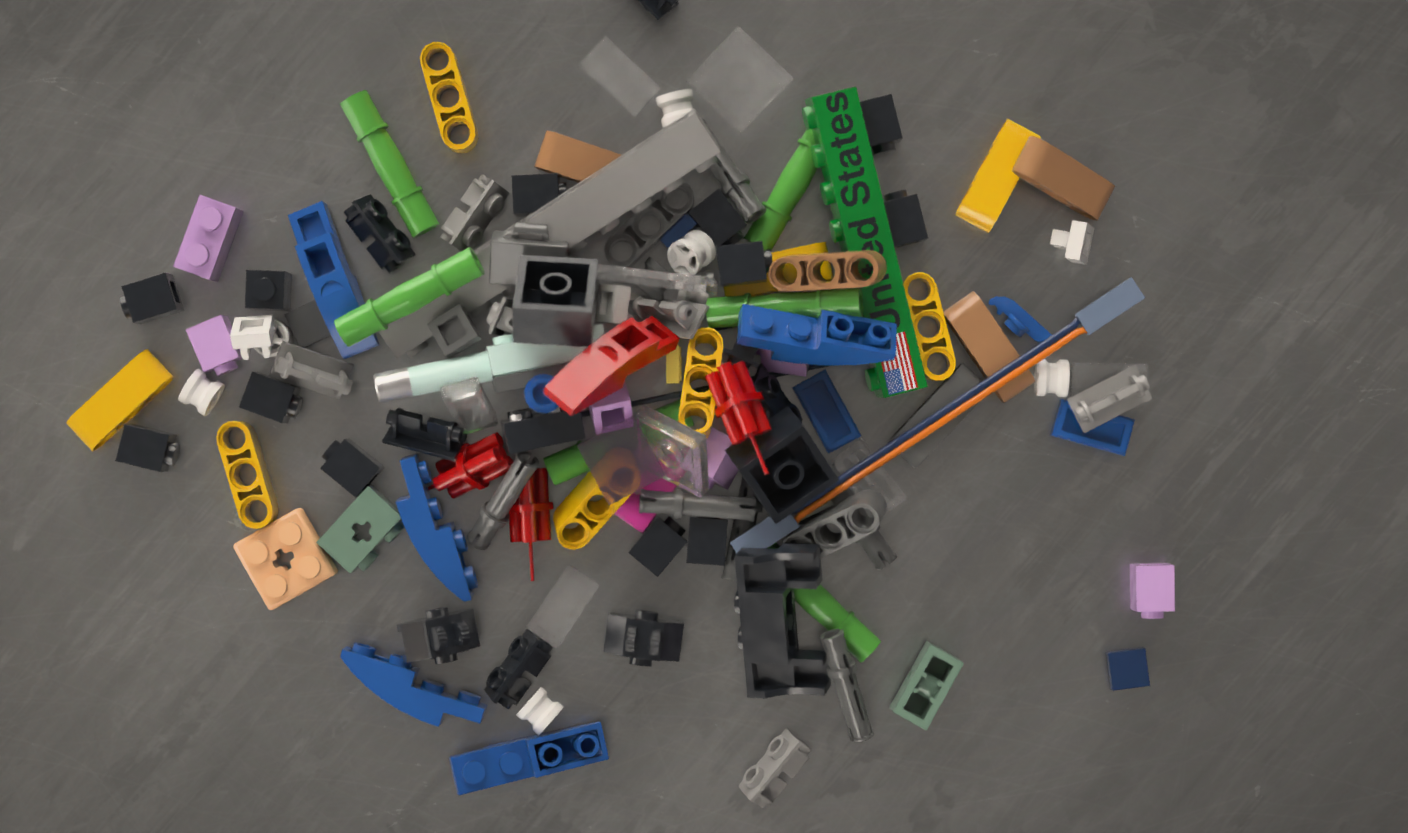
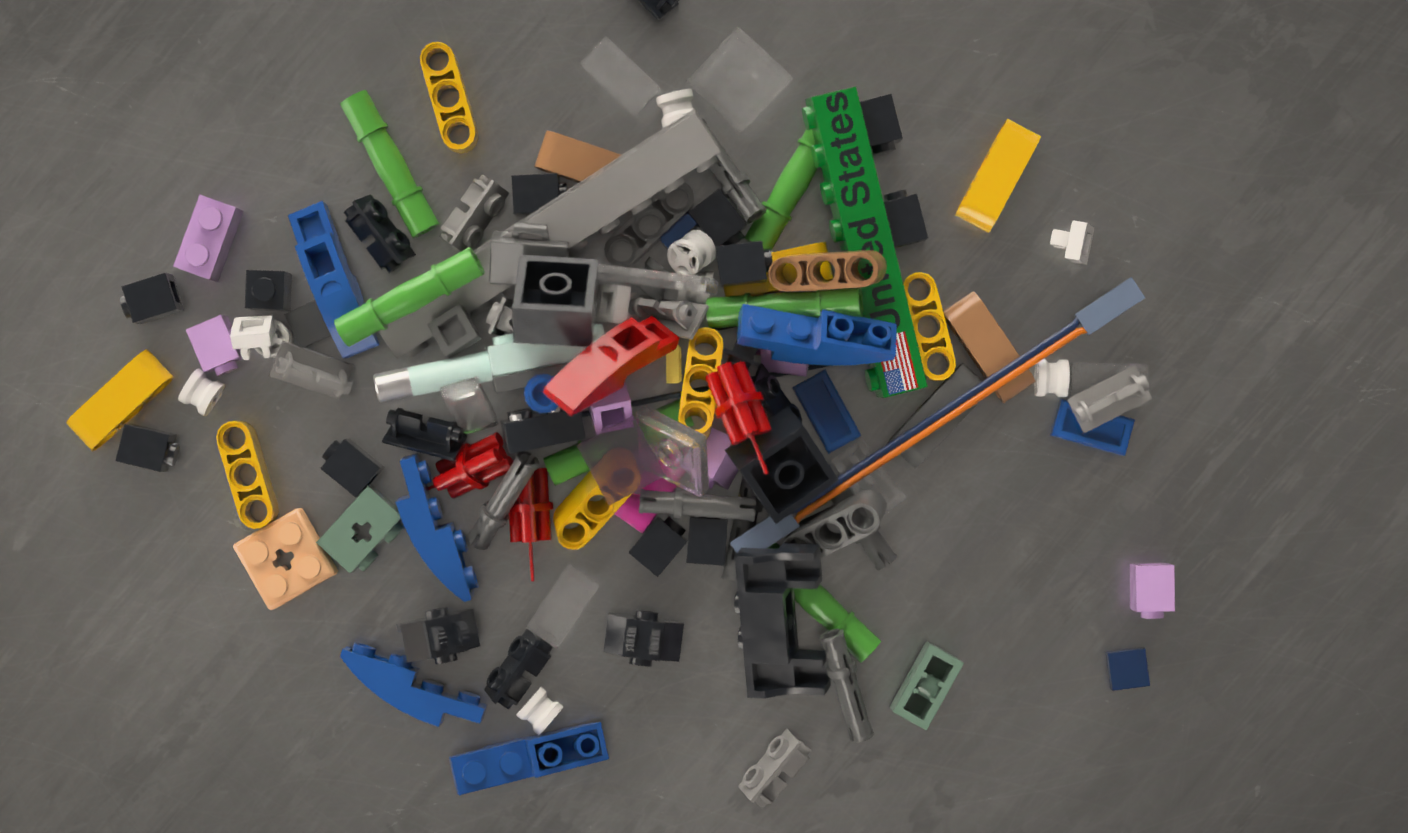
black brick [239,371,303,423] -> none
blue piece [988,296,1052,342] -> none
medium nougat beam [1011,136,1115,221] -> none

